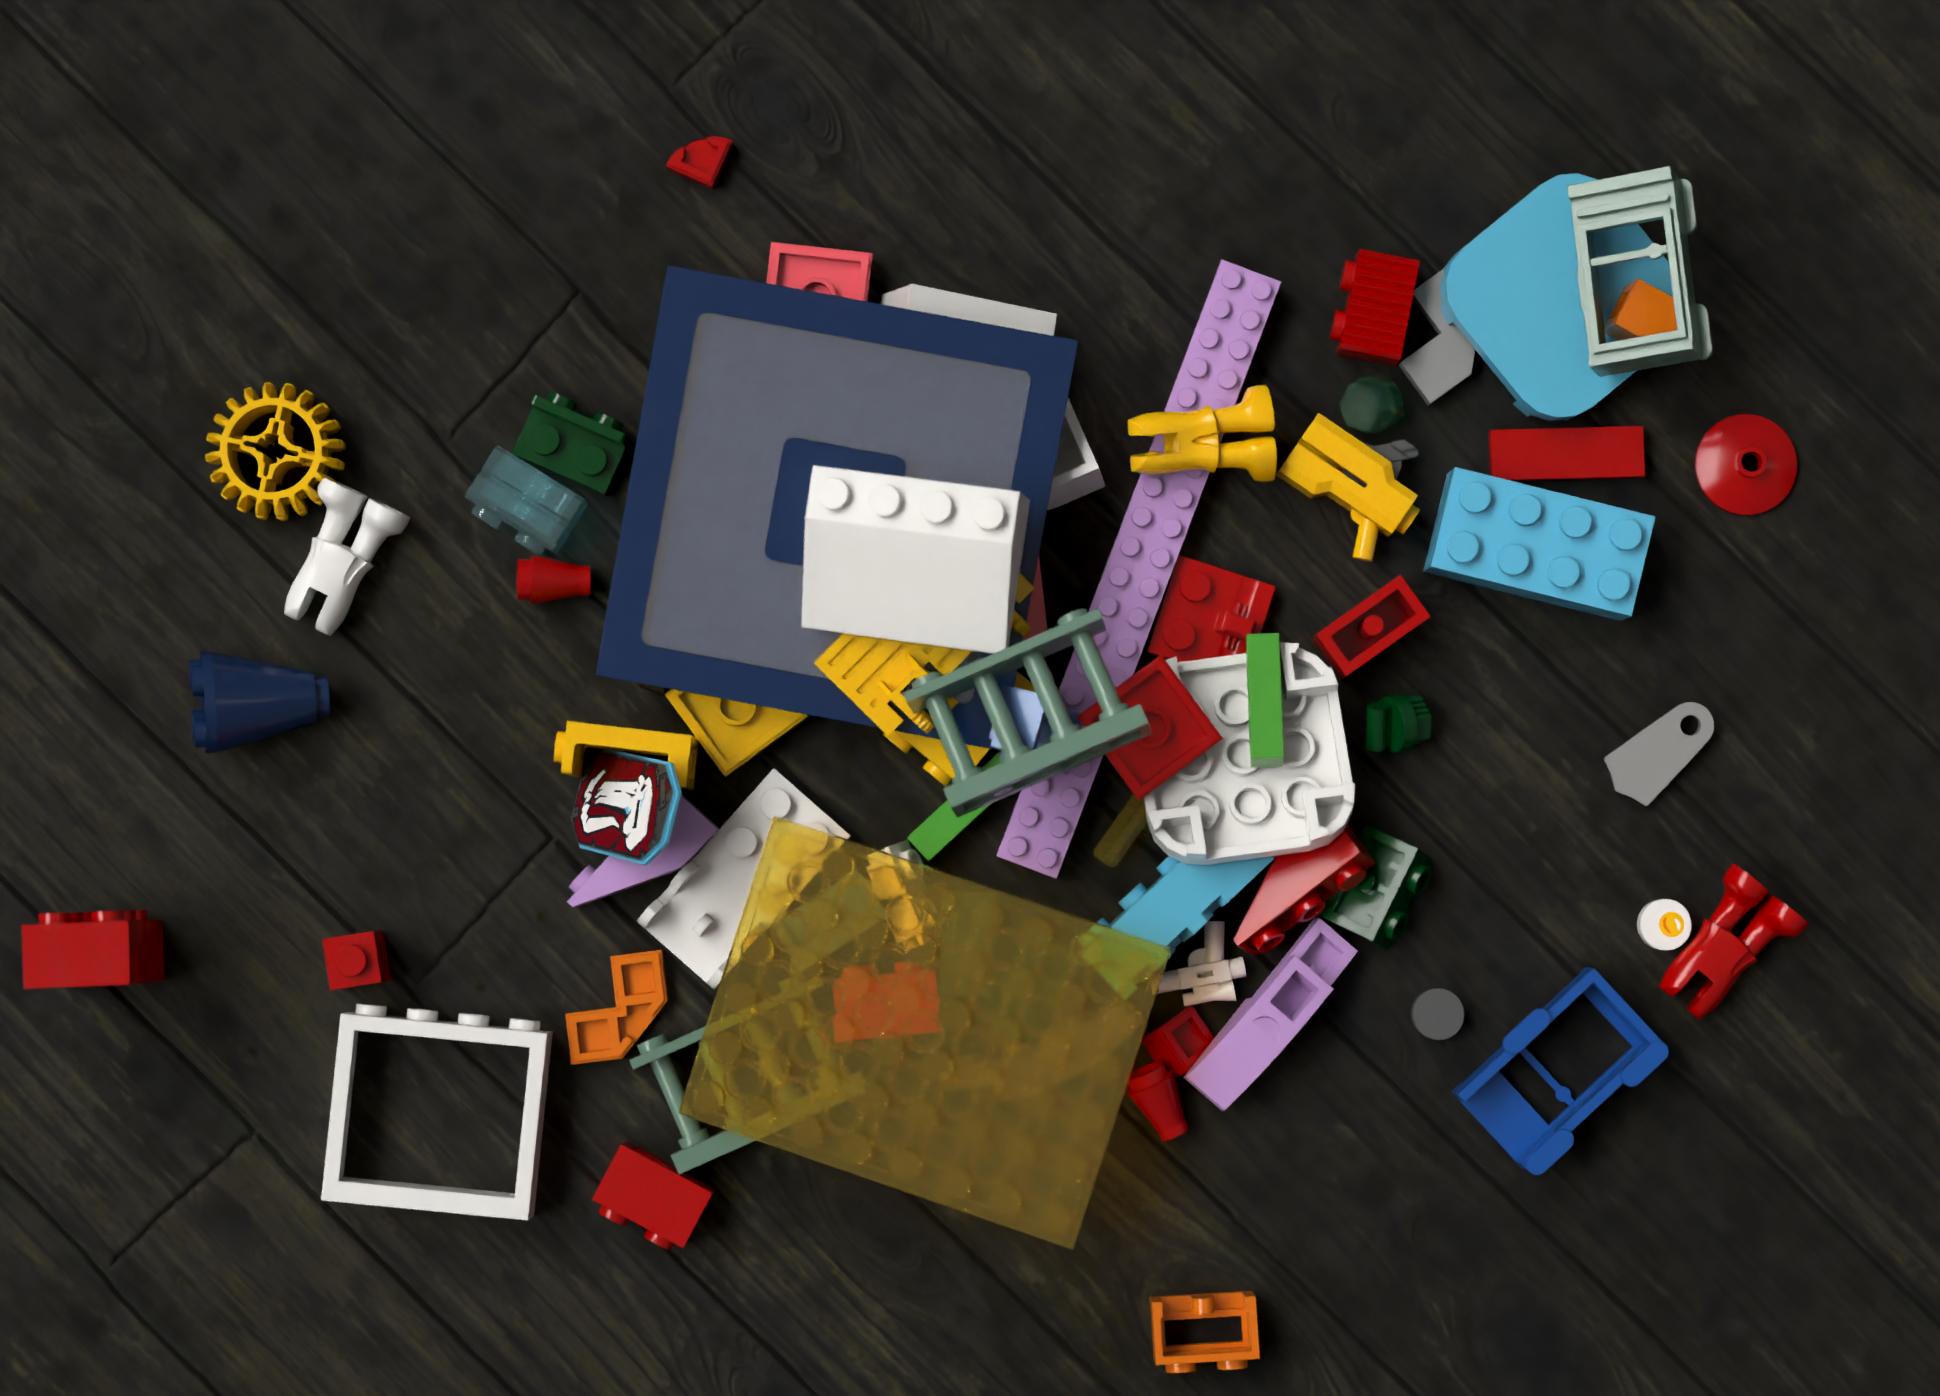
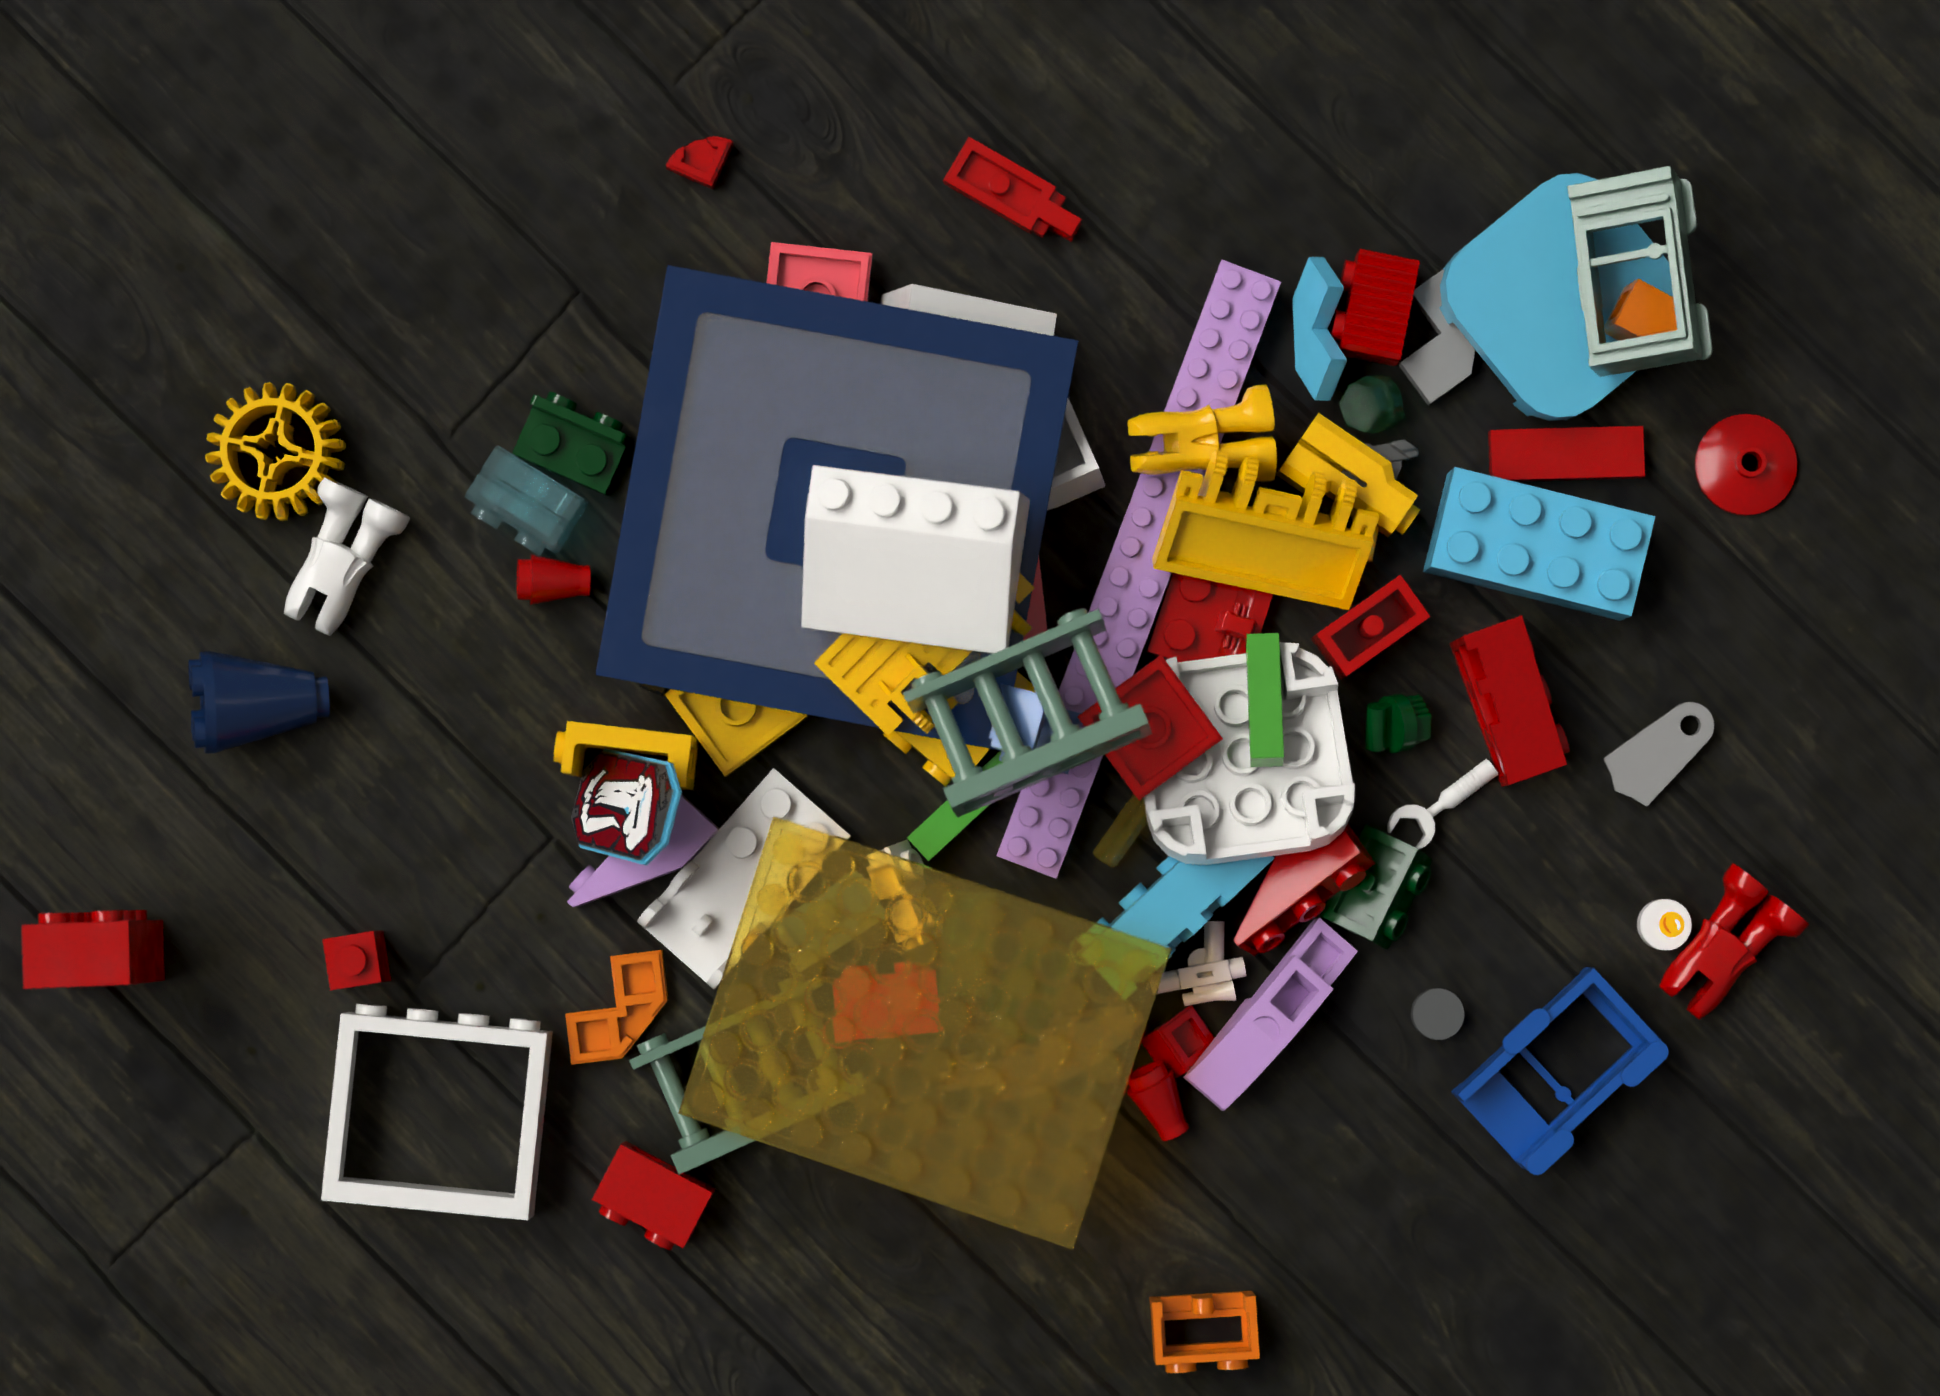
none -> red hinge [943,137,1082,242]
none -> yellow hinge [1152,450,1380,610]
none -> medium azure tile [1293,257,1347,401]
none -> white piece [1387,759,1498,849]
none -> red wedge [1449,615,1570,787]

